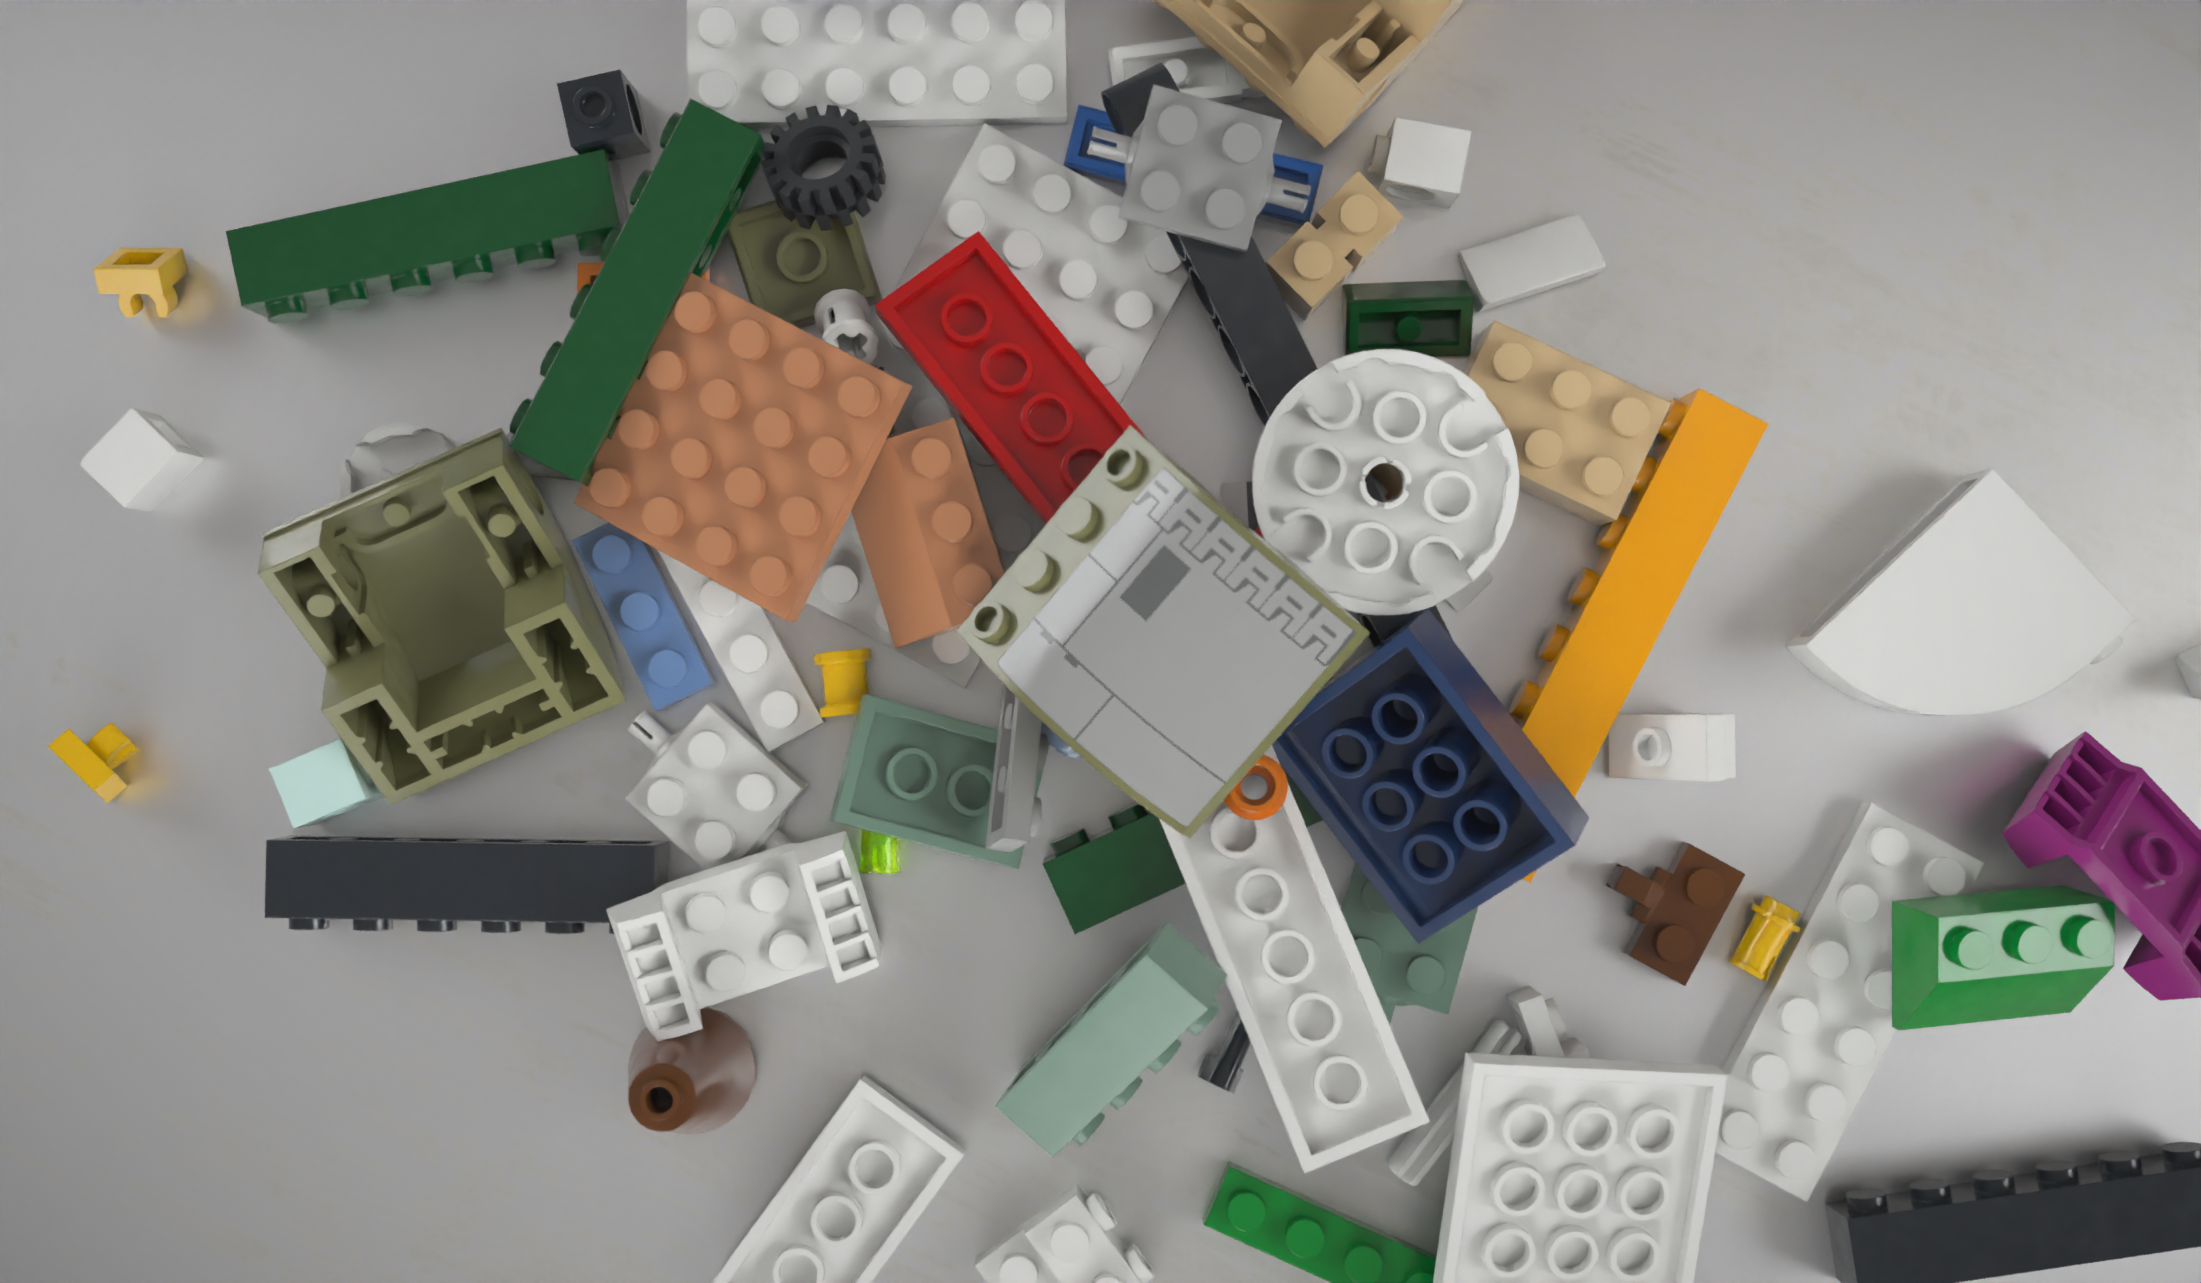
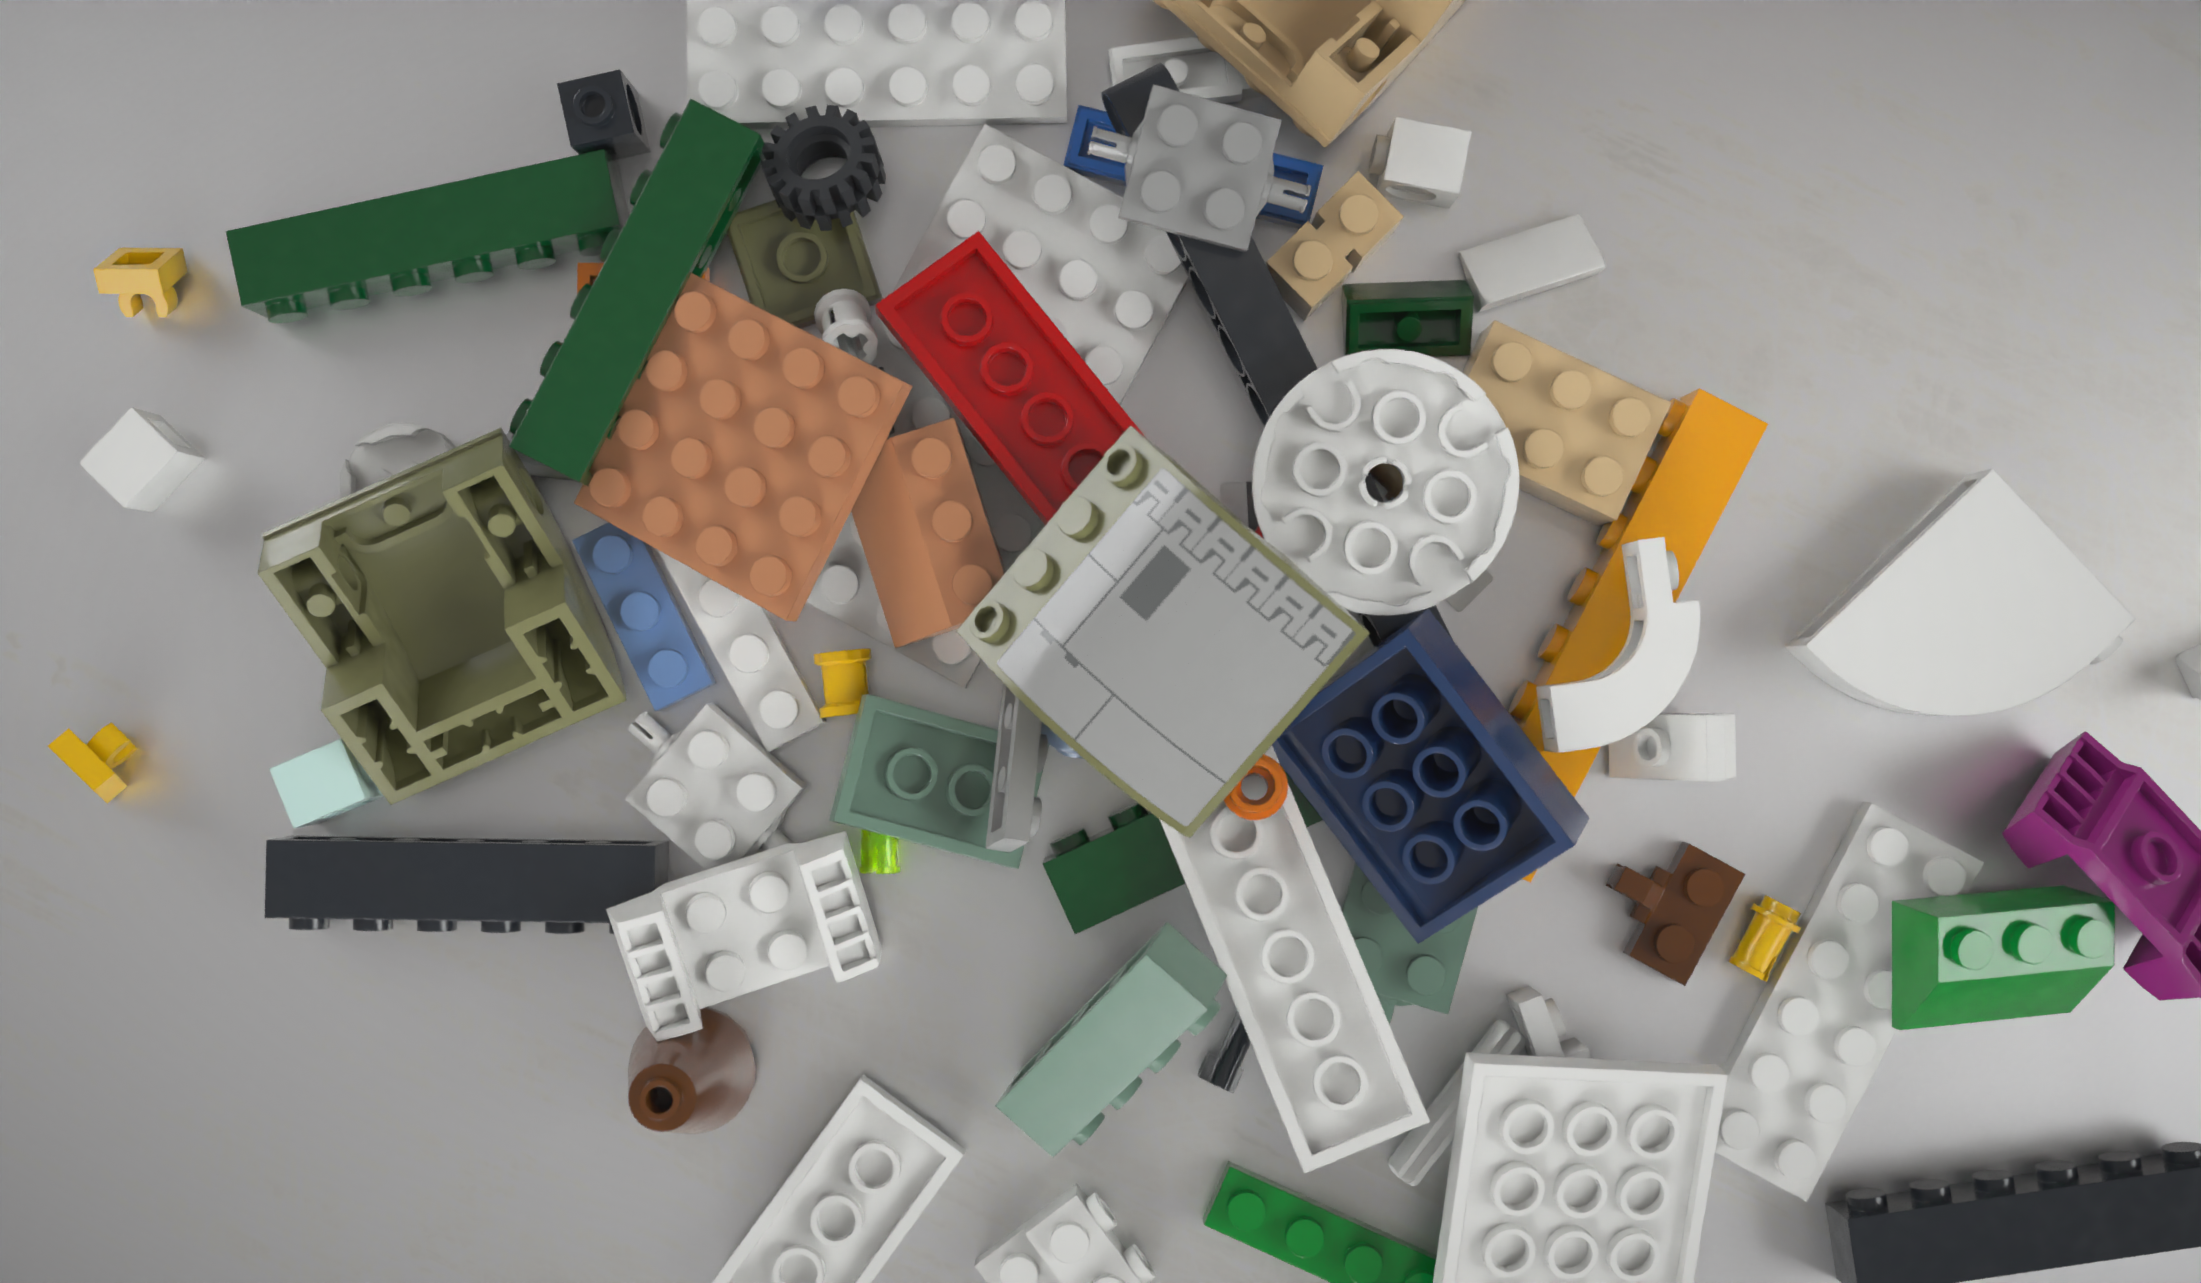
none -> white arch [1536,537,1701,753]

